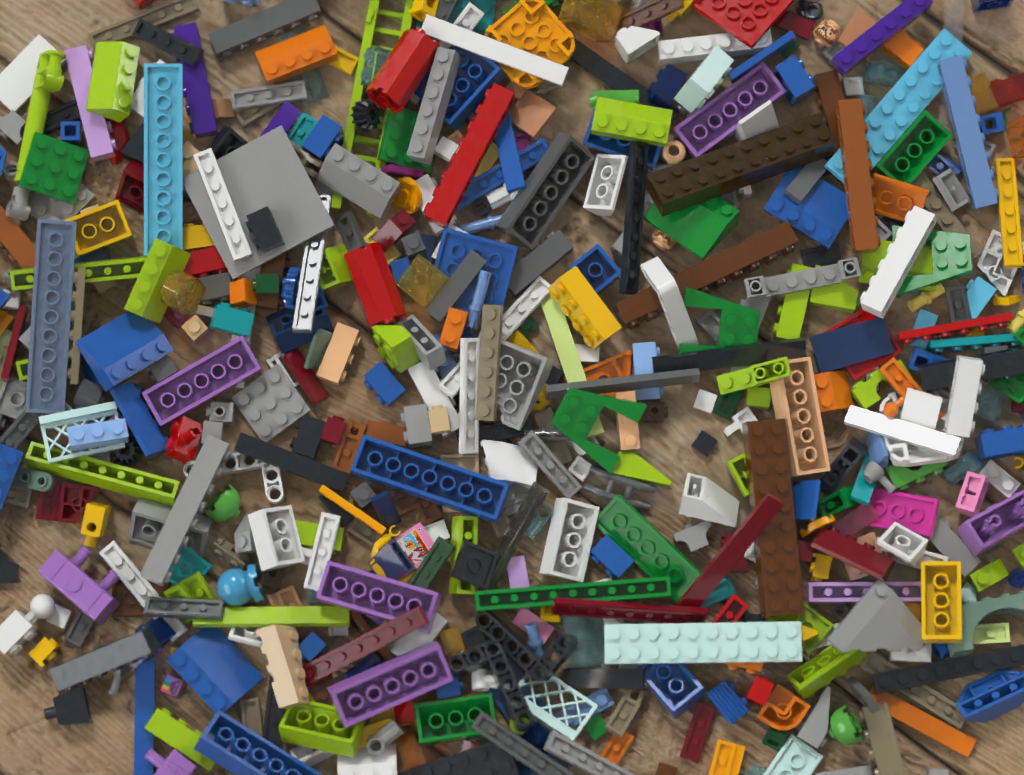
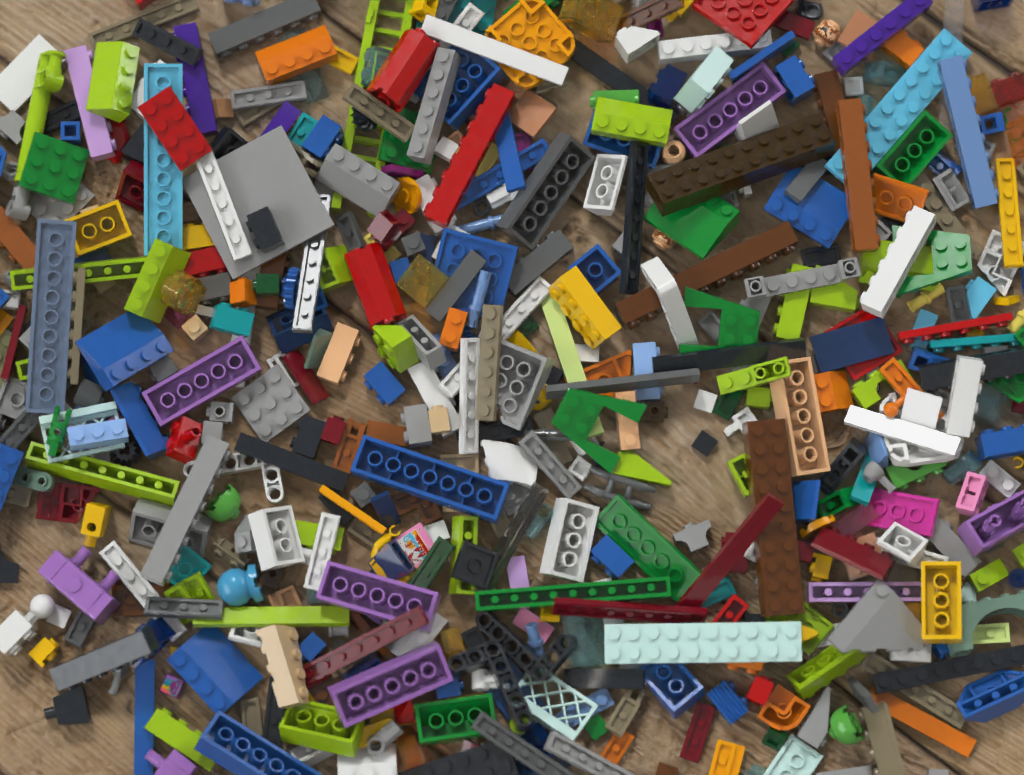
white slope [678,473,740,527] -> none
none -> green hinge [46,405,72,457]
none -> red plate [138,86,213,172]
none -> dark tan plate [342,83,415,143]
none -> brick [367,210,401,242]

